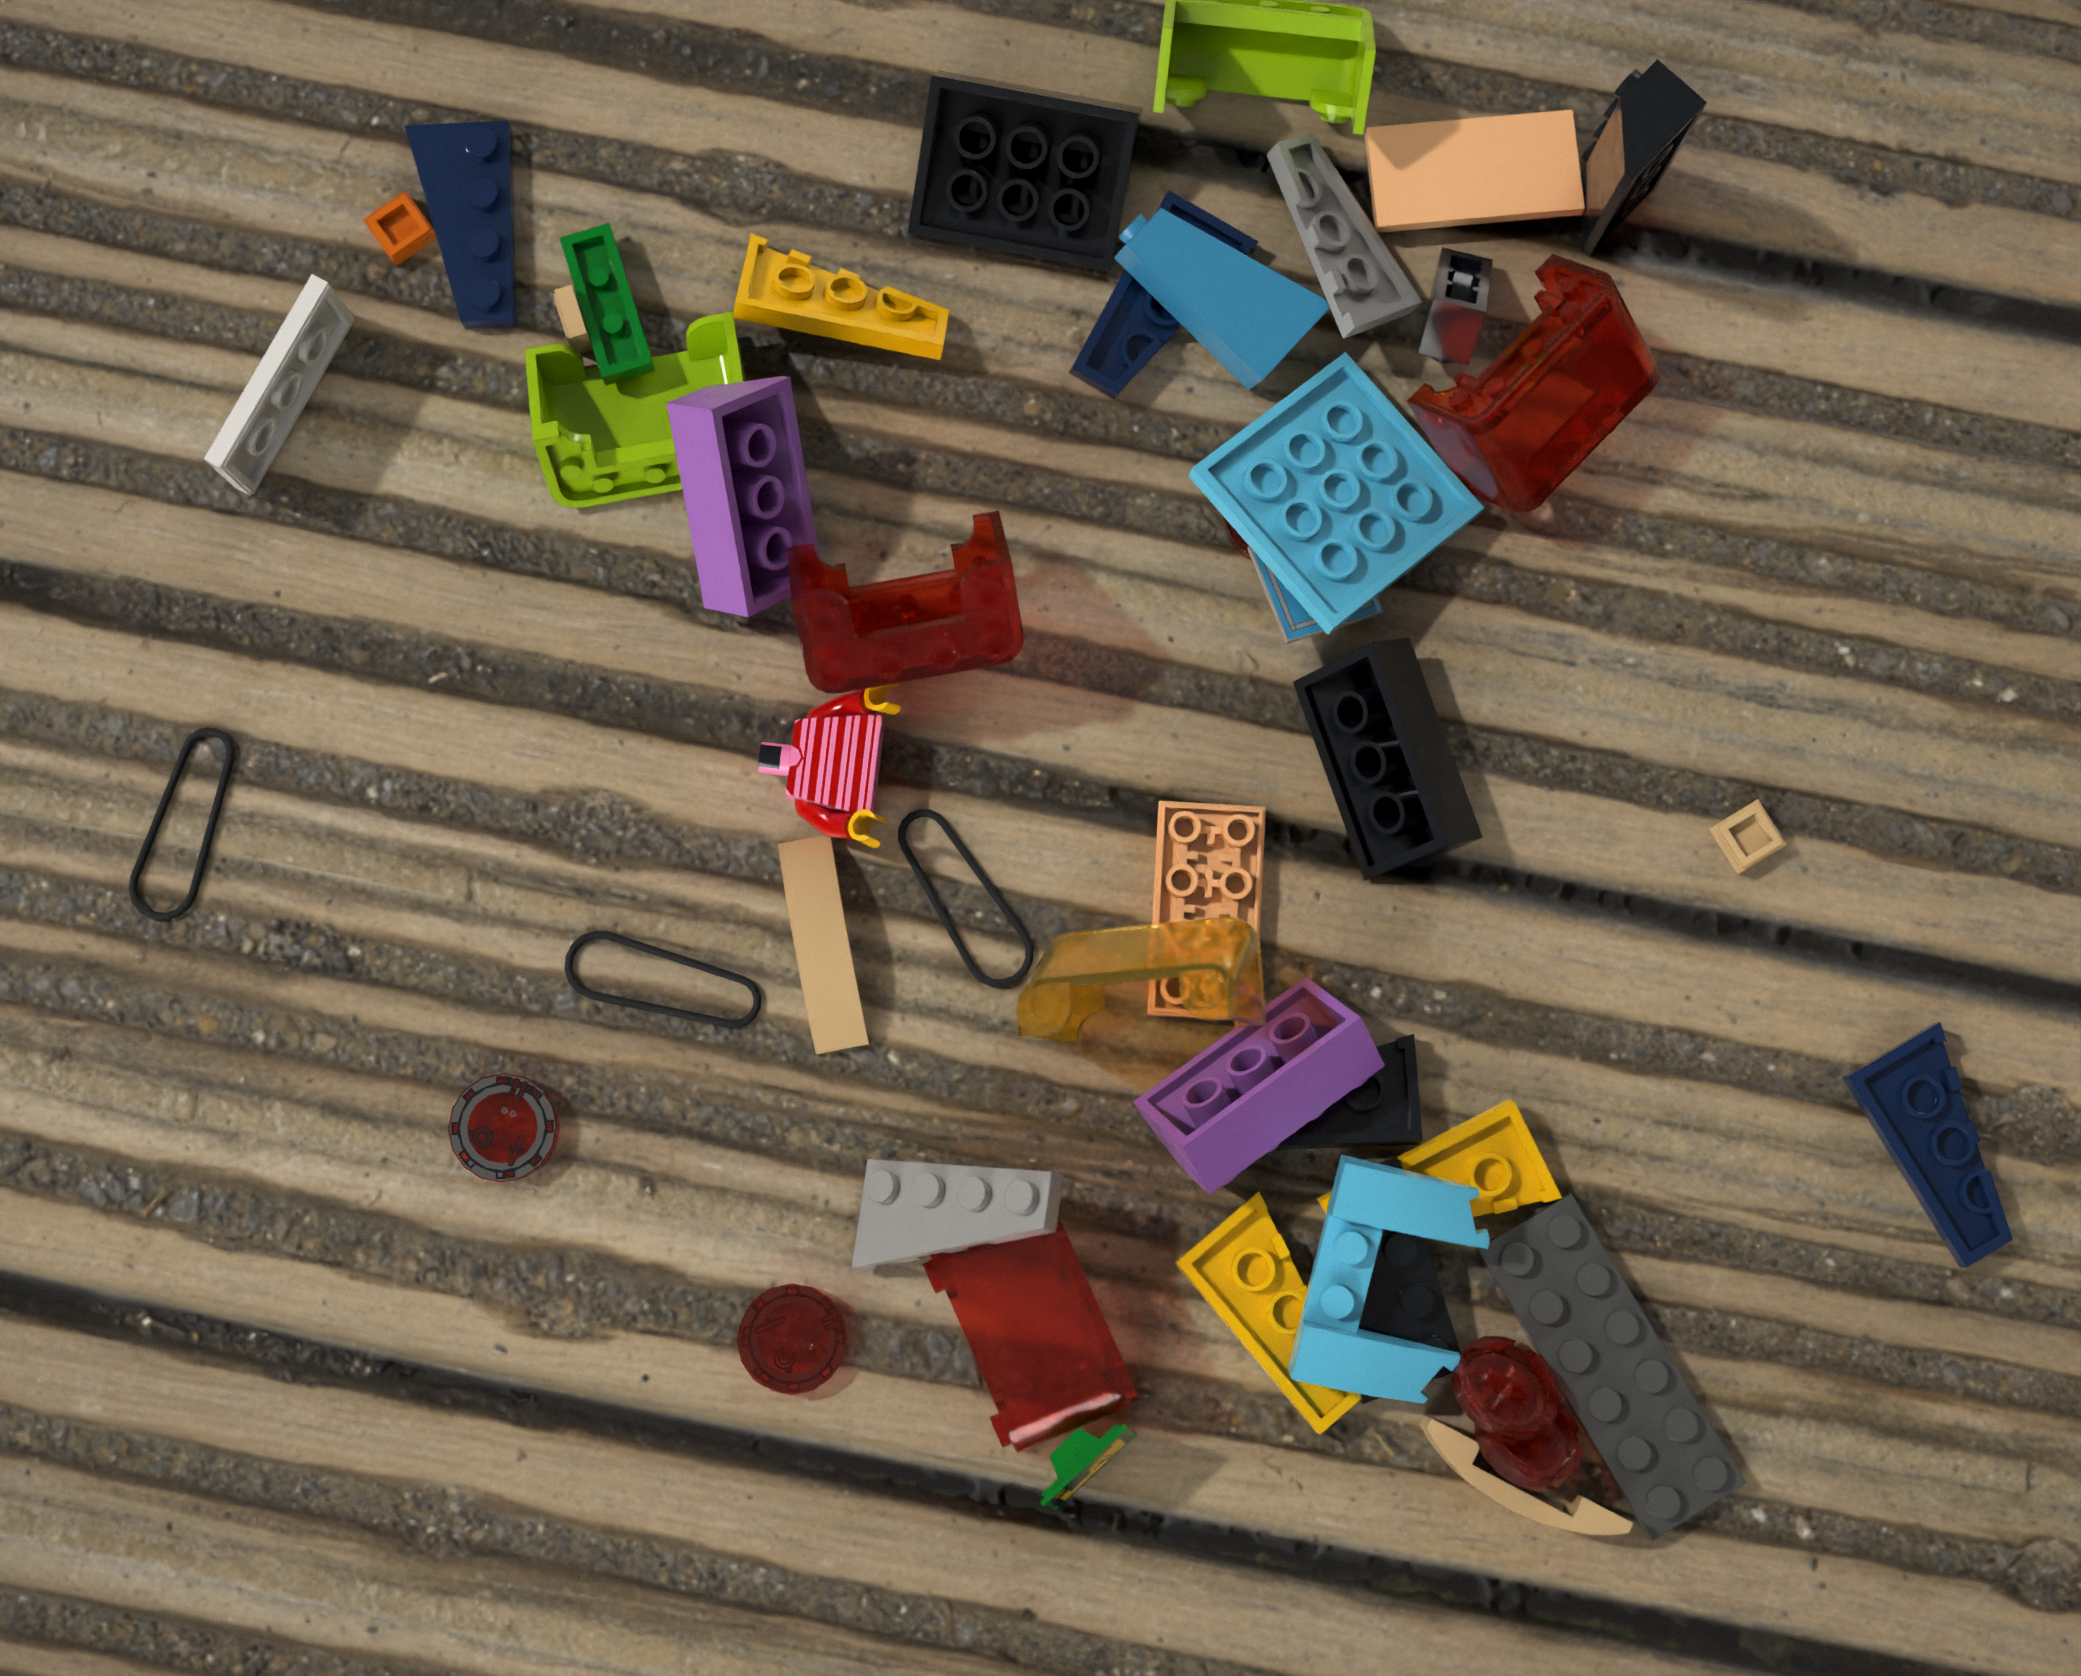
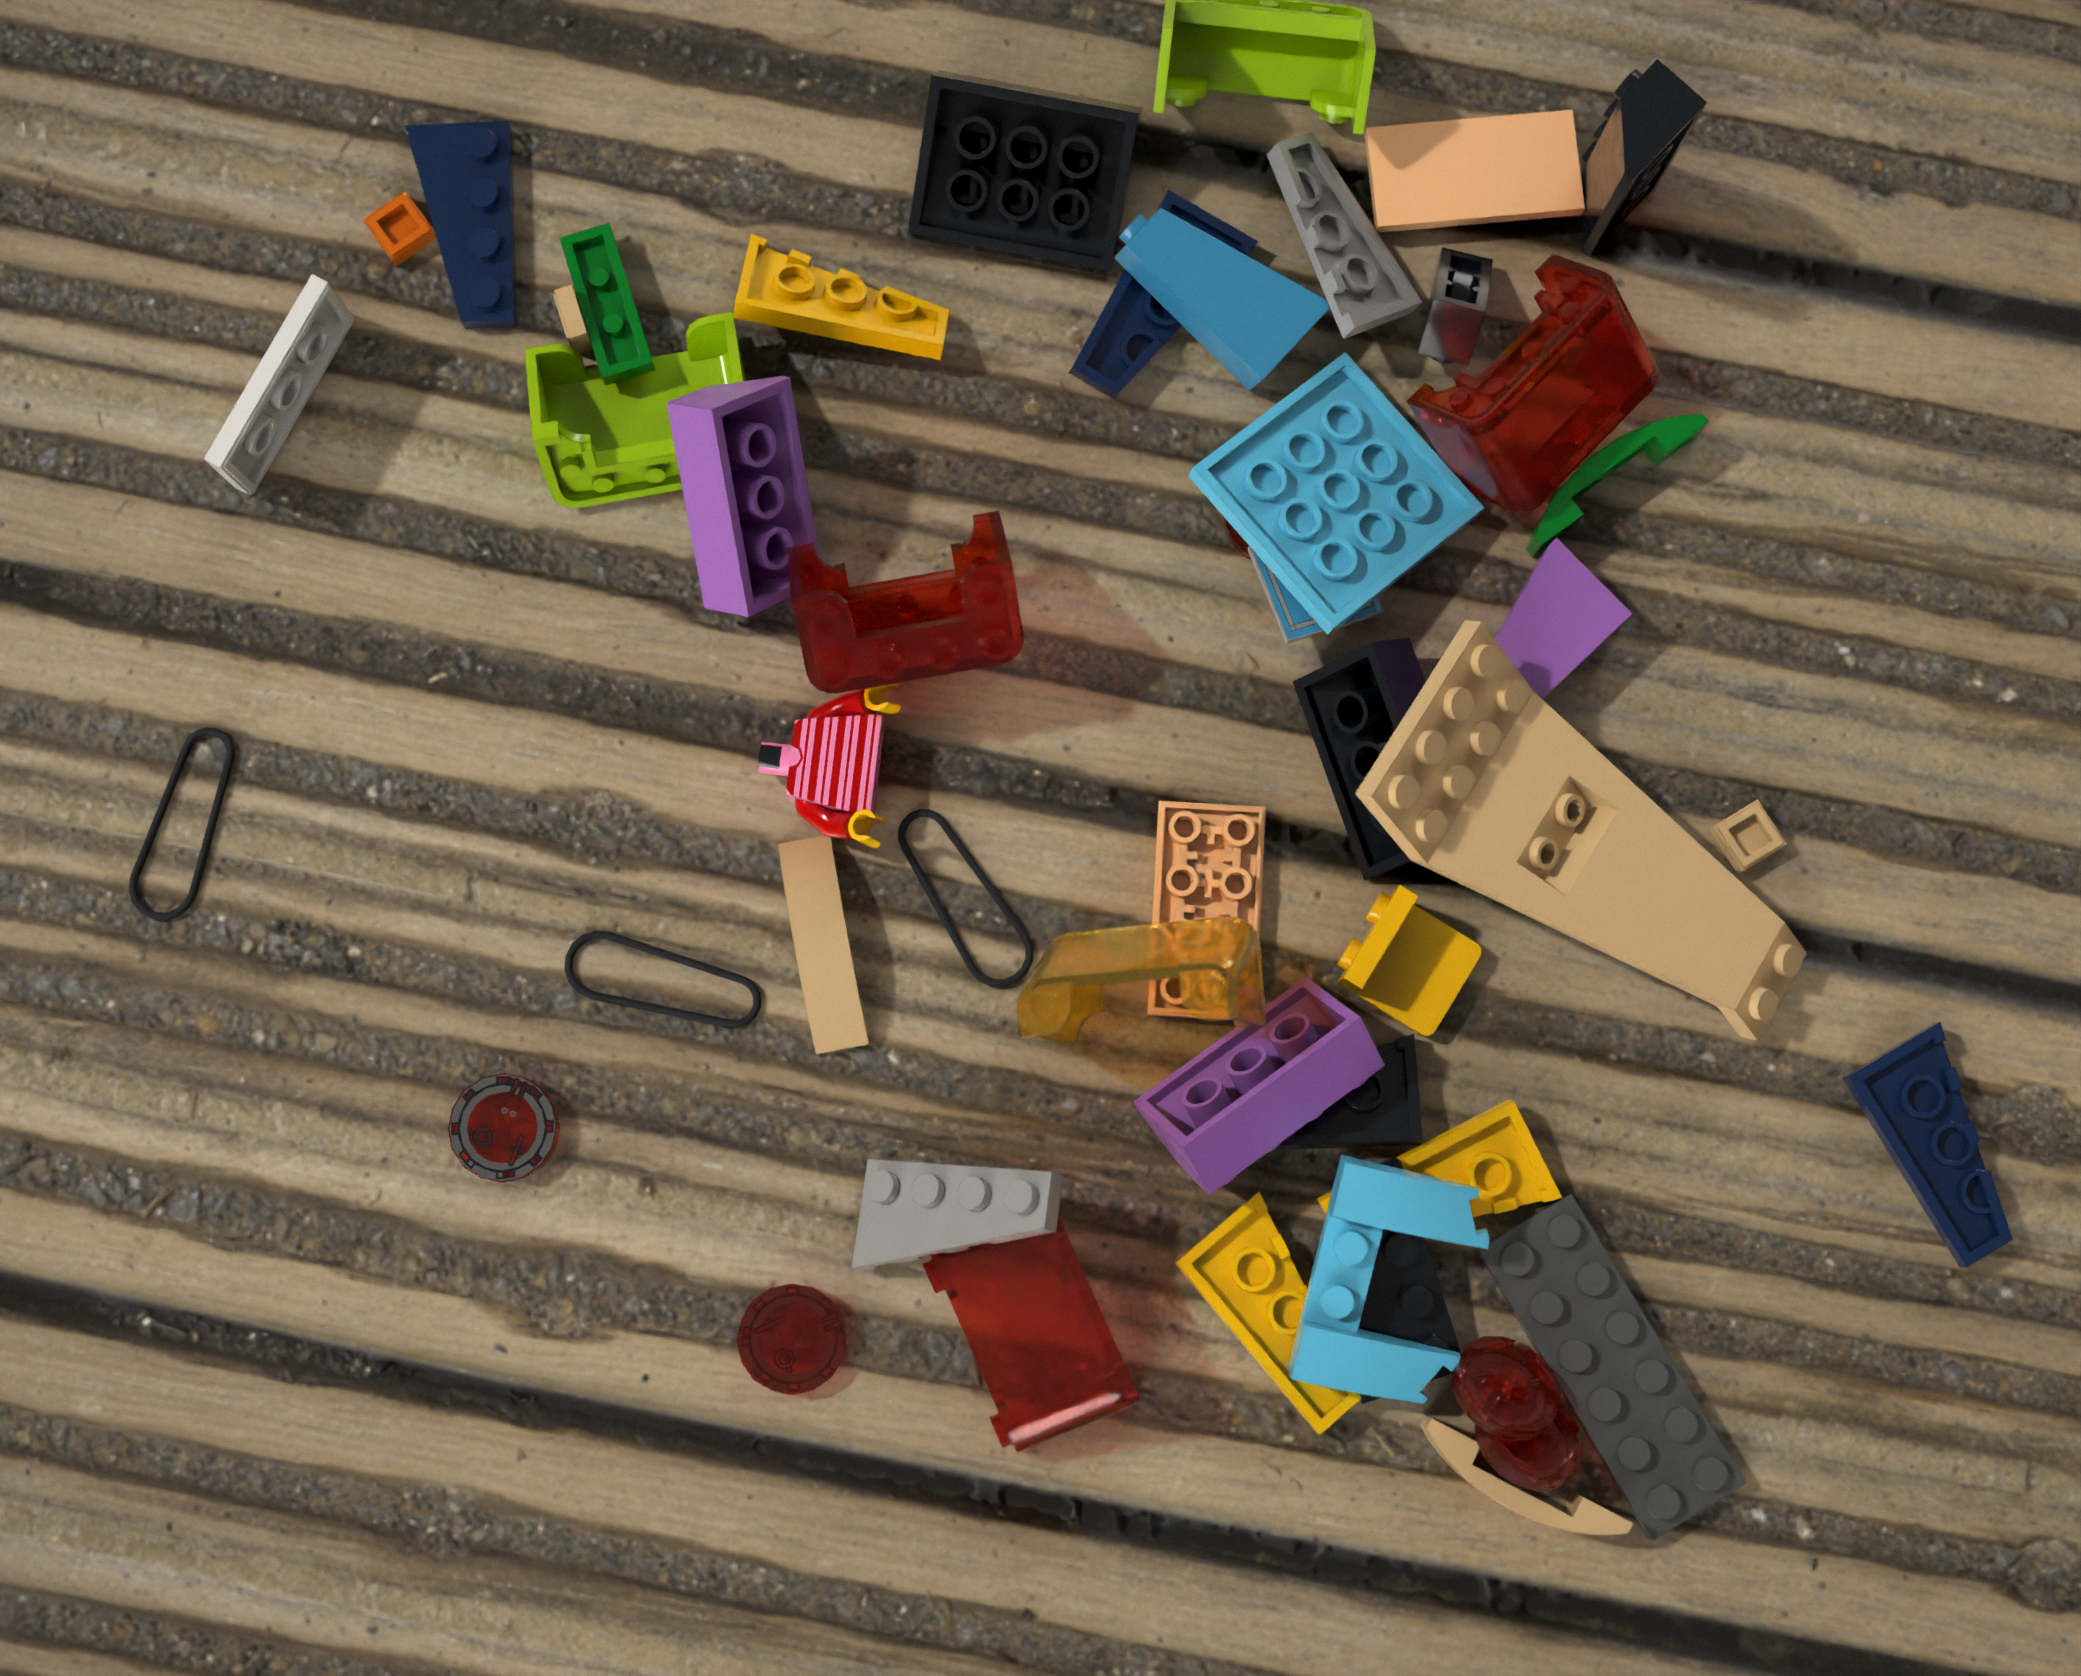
green piece [1040,1423,1137,1510] -> none
none -> yellow bracket [1336,885,1481,1036]
none -> tan wing [1355,620,1807,1041]
none -> medium lavender slope [1494,538,1632,700]
none -> green slope [1526,414,1709,558]

